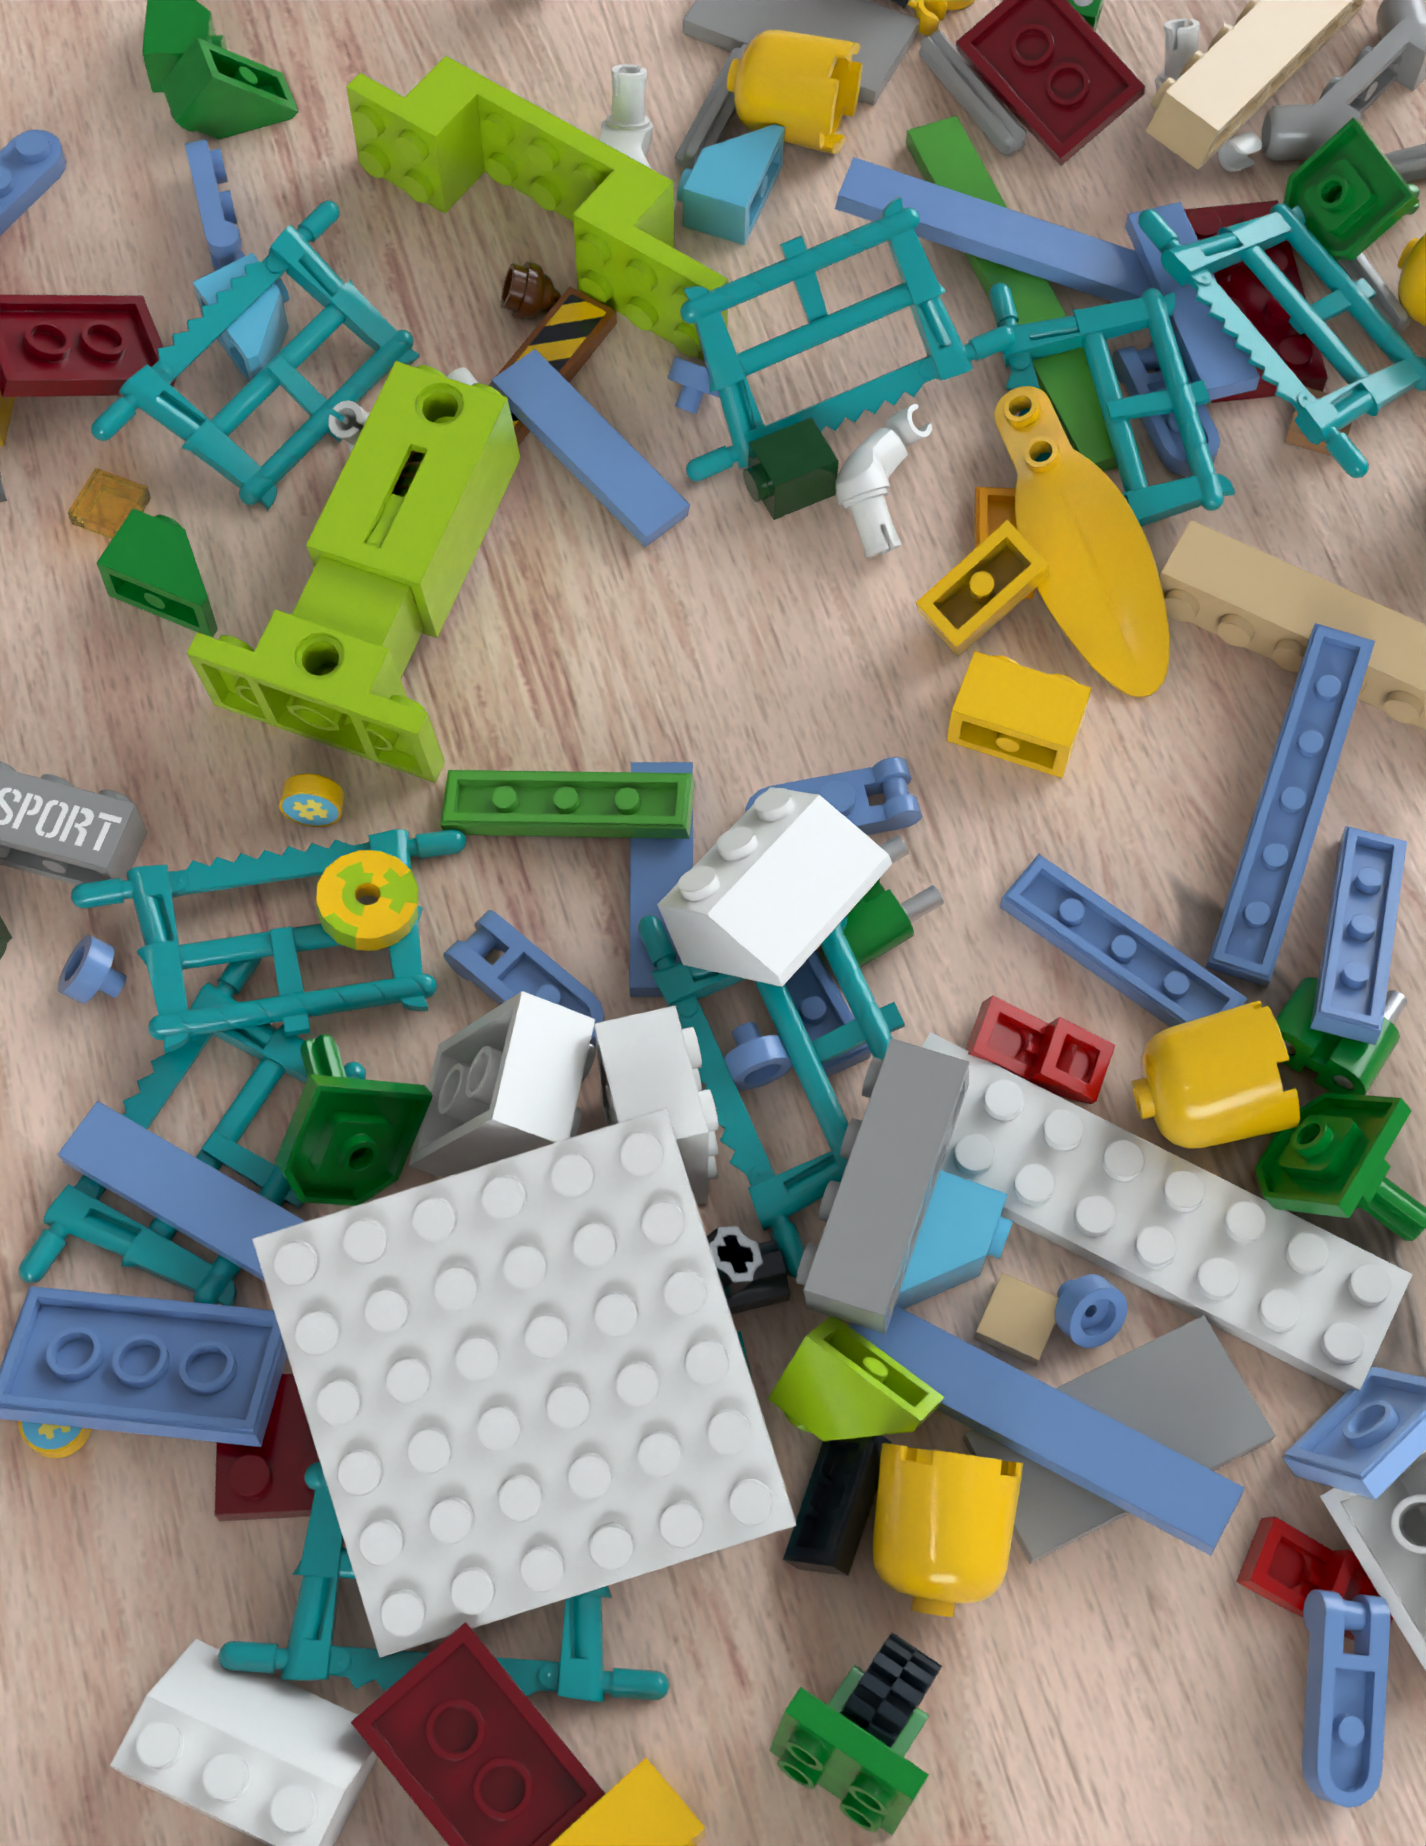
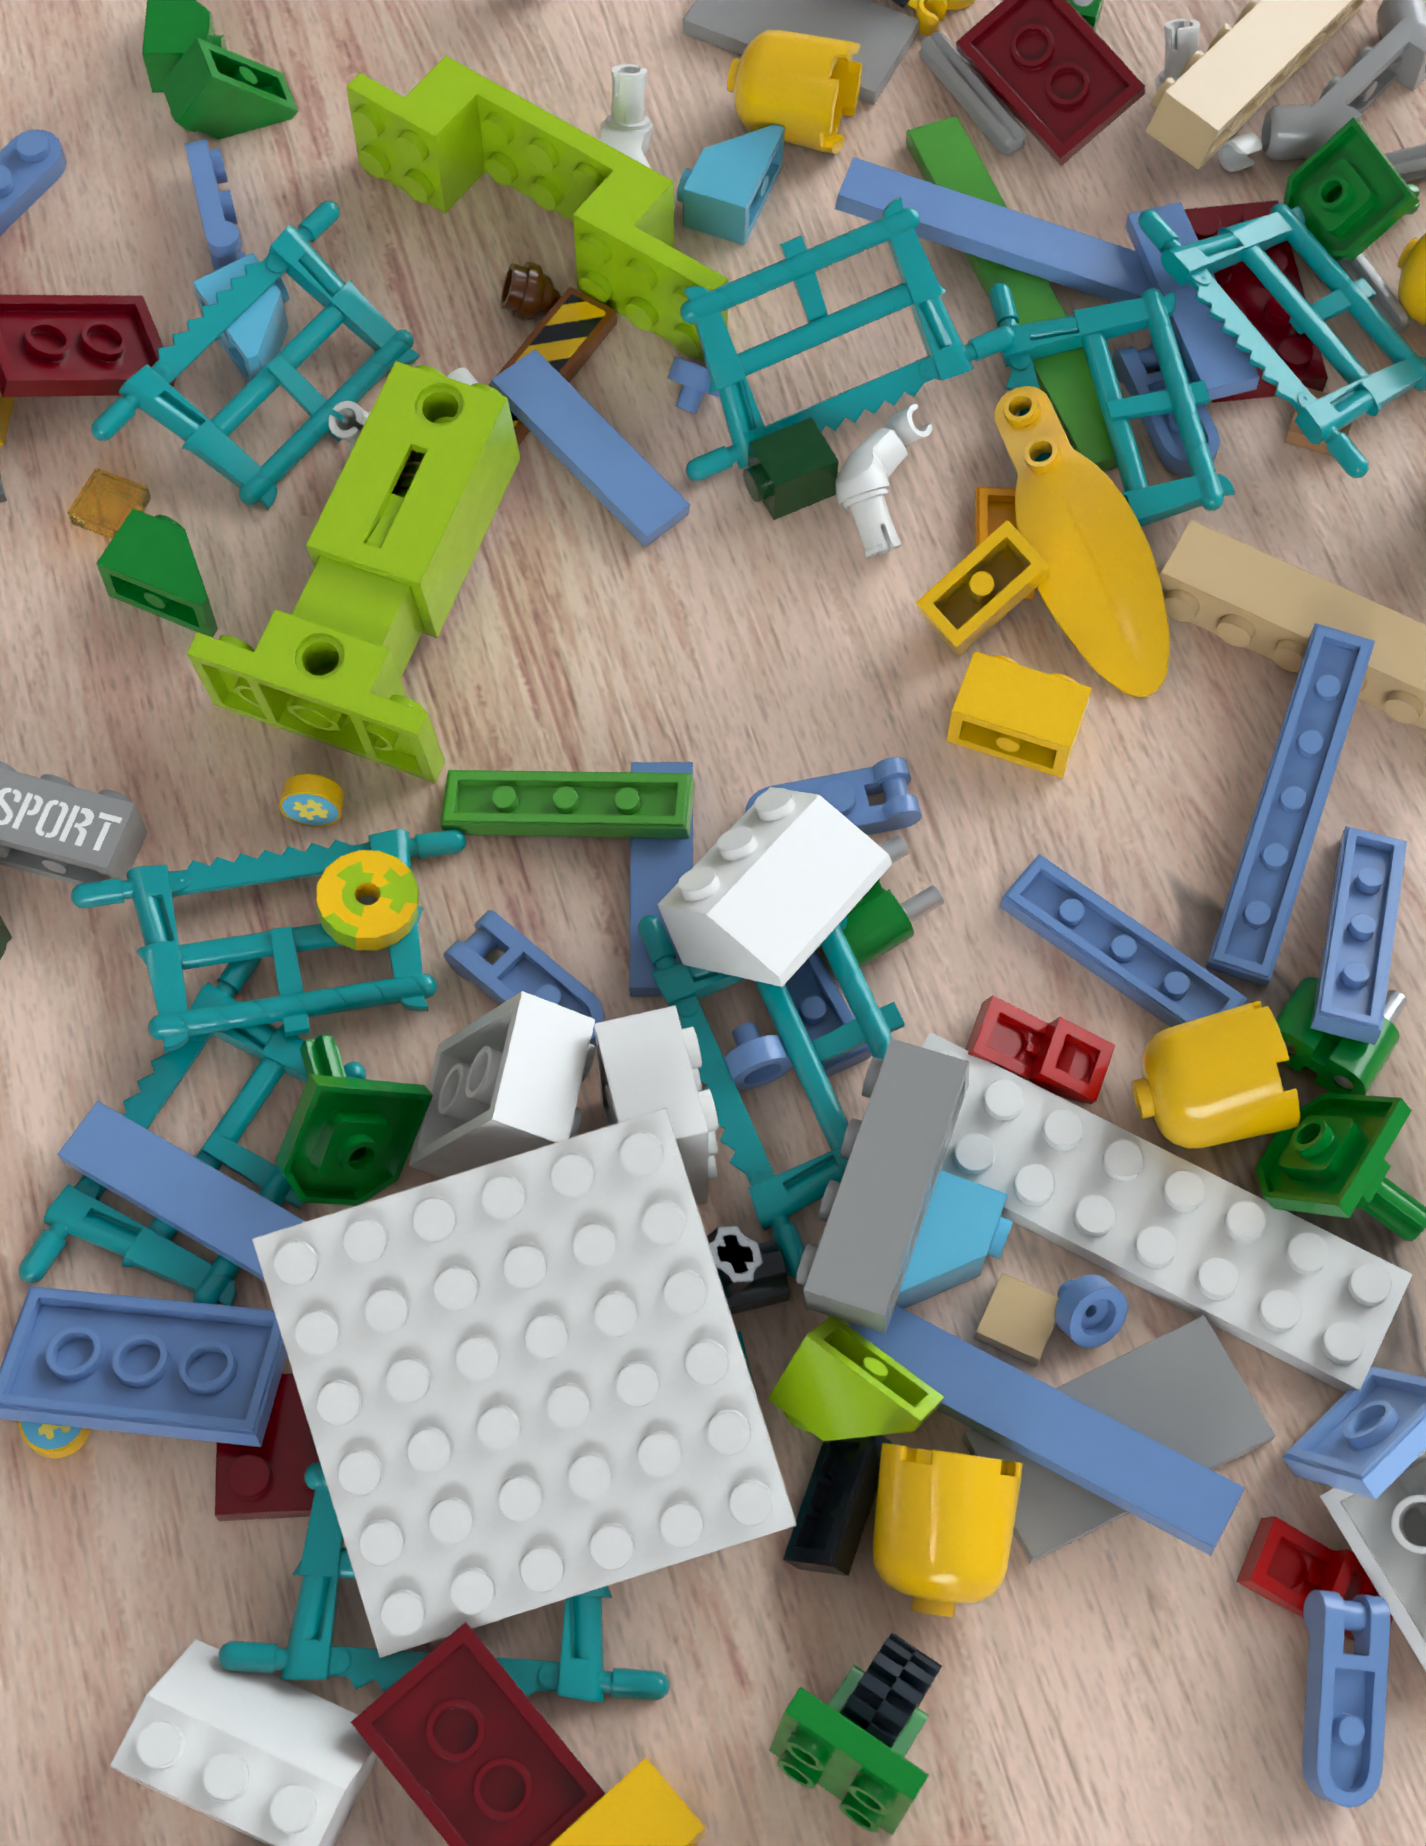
medium blue tile [58,935,127,1004] -> none
light grey axle [675,44,747,170] -> none

